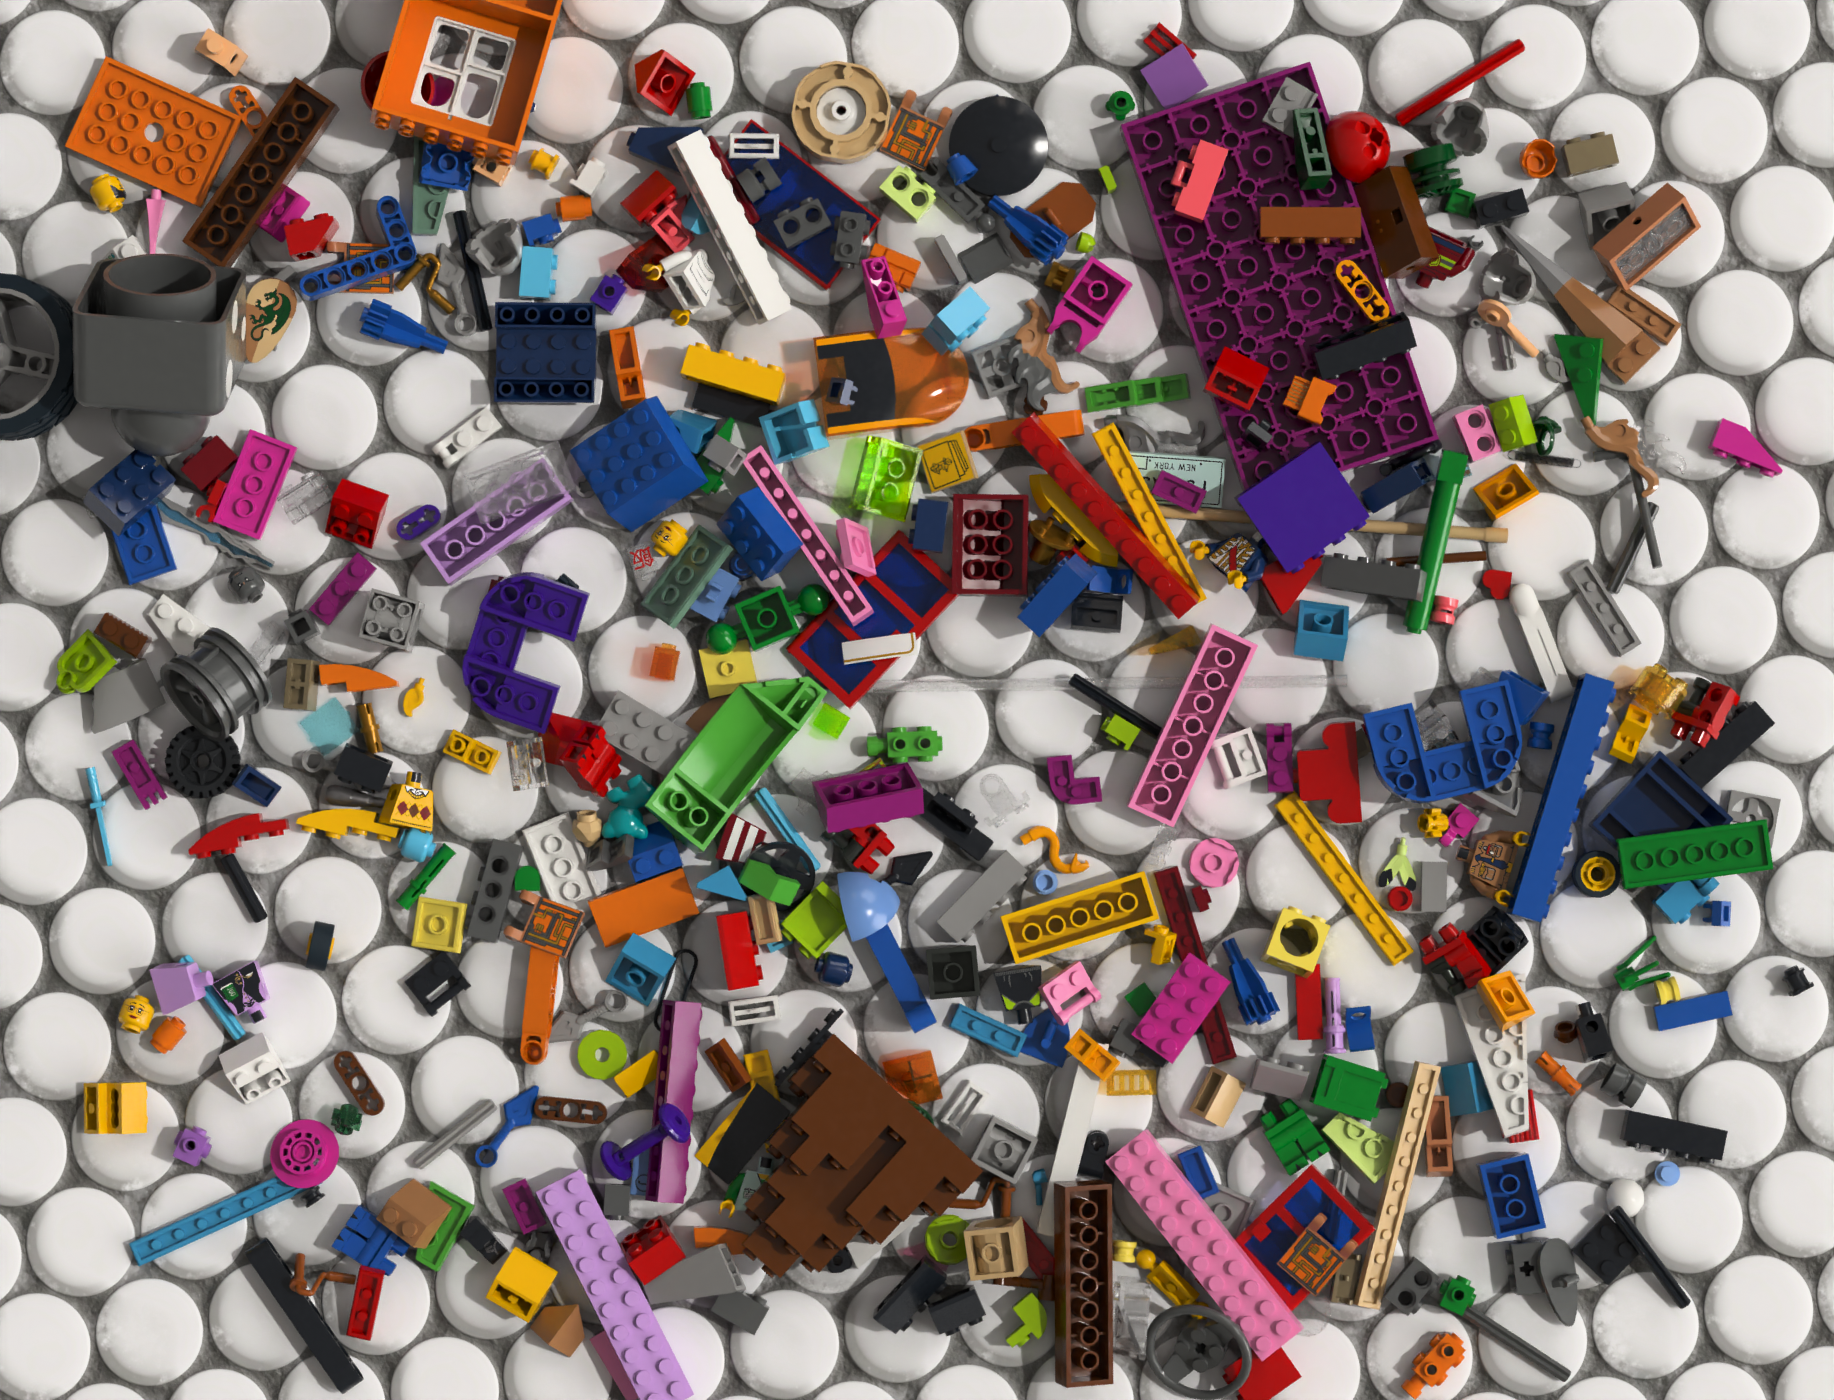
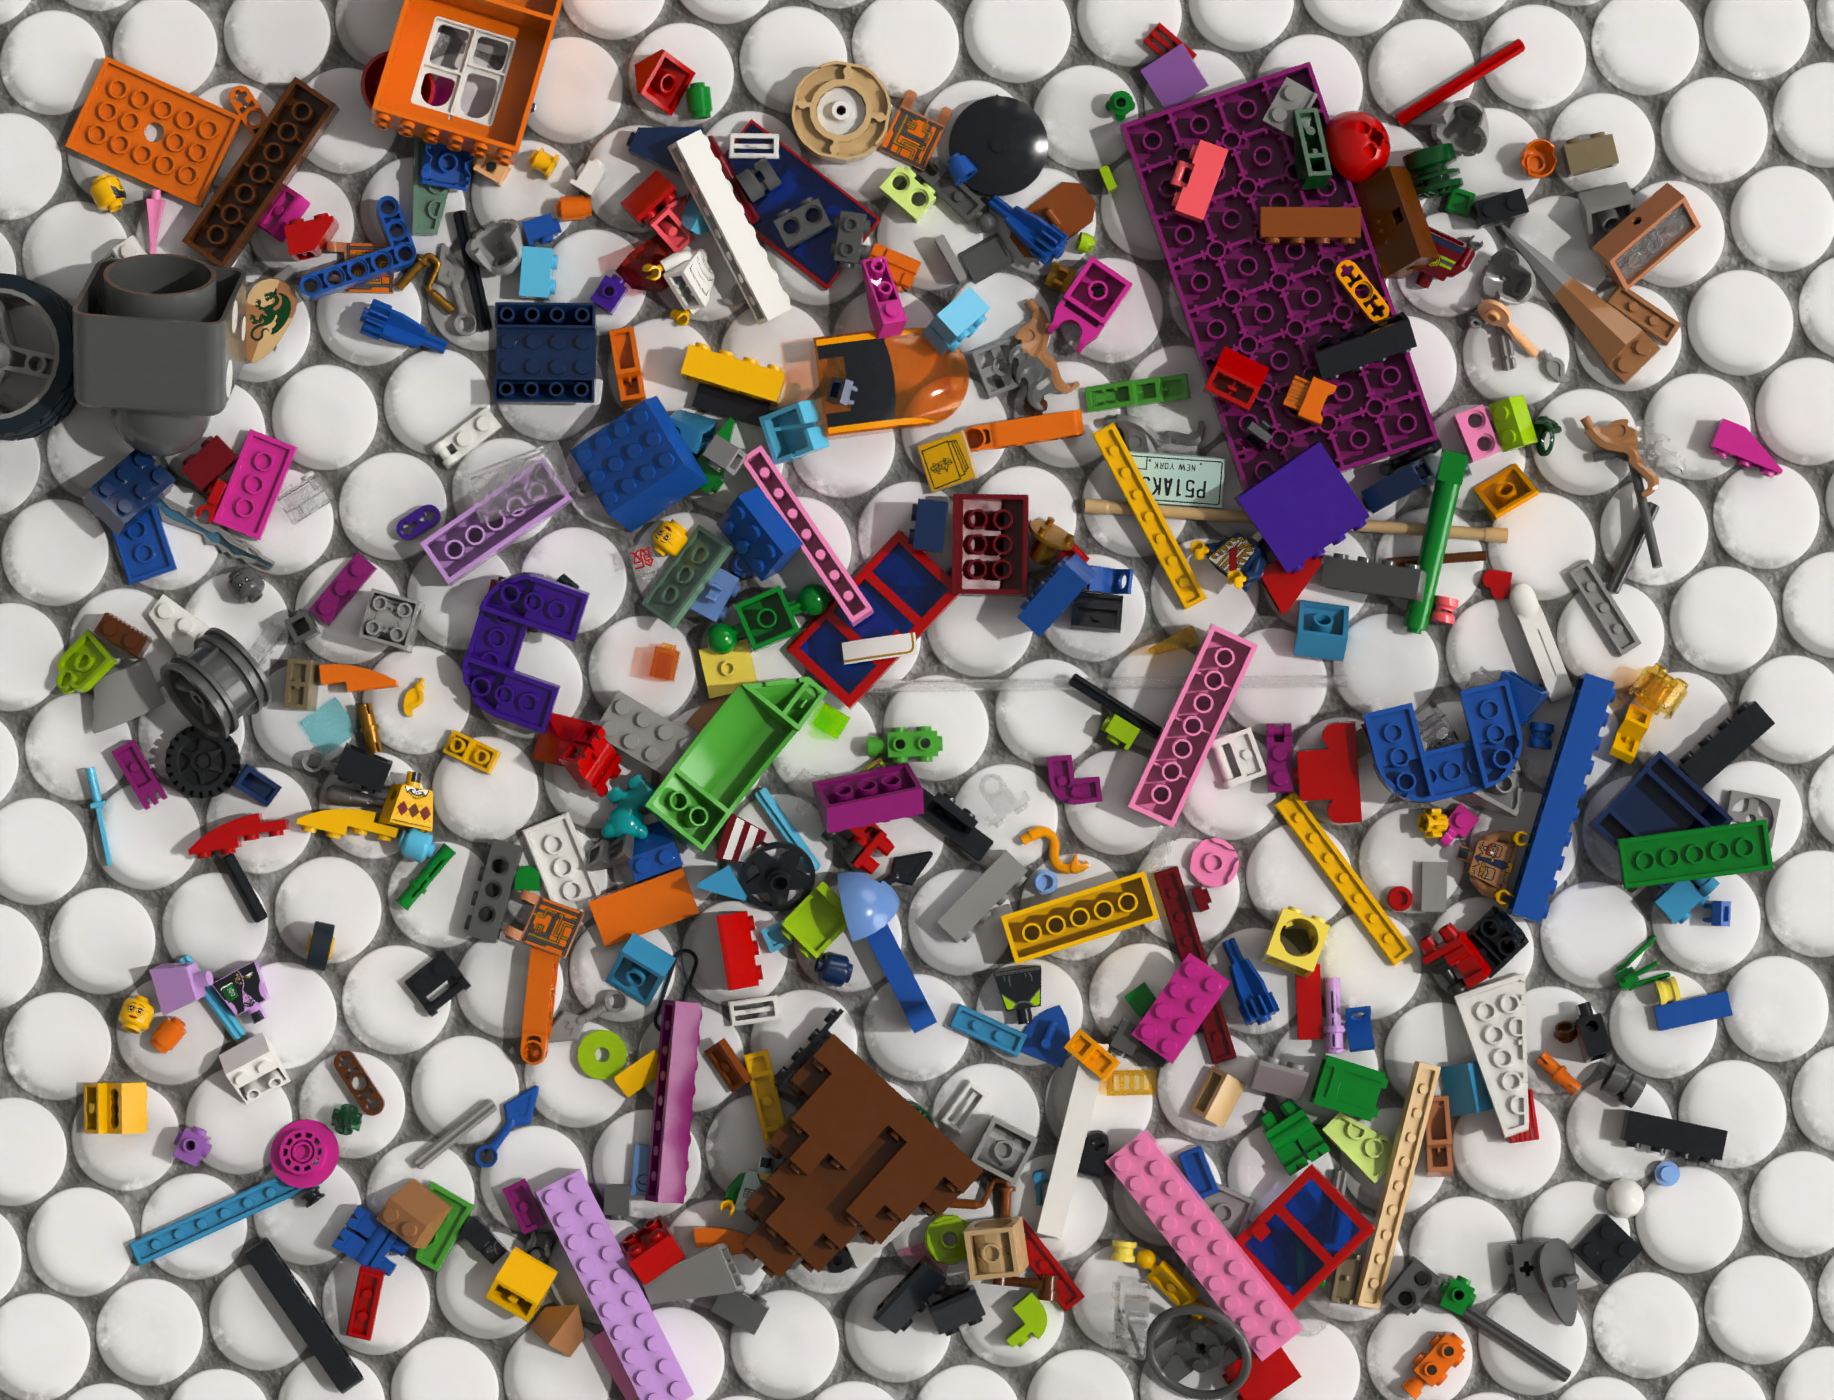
light nougat torso [195,28,248,77] -> none
dark orange piece [290,1253,356,1296] -> none
red slope [325,478,389,549] -> none
light yellow plate [411,897,468,953] -> none
clear brick [506,737,549,791] -> none
reddish brown beam [534,1096,607,1124] -> none
tan rock [572,810,602,847] -> none
dark purple hose [600,1103,690,1181] -> none
black sticker [695,1083,790,1185] -> none
bright green slope [738,859,801,906] -> none
tan tile [747,894,783,945] -> none
bright pink plate [836,518,877,577] -> none
clear neon green slope [849,436,923,522] -> none
clear orange slope [882,1050,943,1104] -> none
pearl dark grey brick [926,945,980,1000] -> none
red brick [1011,412,1200,619] -> none
yellow brick [1029,474,1118,567] -> none
bright pink plate [1038,961,1102,1026] -> none
reddish brown brick [1054,1180,1113,1388] -> none
yellow bracket [1144,924,1177,965] -> none
magenta plate [1151,469,1207,513] -> none
flag [1277,1213,1358,1297] -> none
yellowish green piece [1378,837,1416,891] -> none
reddish brown tile [1385,1082,1408,1107] -> none
light orange slope [1476,970,1536,1032] -> none
blue brick [1476,1152,1546,1239] -> none
black piece [1508,450,1581,468] -> none
green wing [1554,334,1604,425] -> none
wheel [1572,850,1621,898] -> none
black axle [1609,1206,1691,1309] -> none
red hips [1670,677,1740,748] -> none
black brick [1782,965,1814,997] -> none

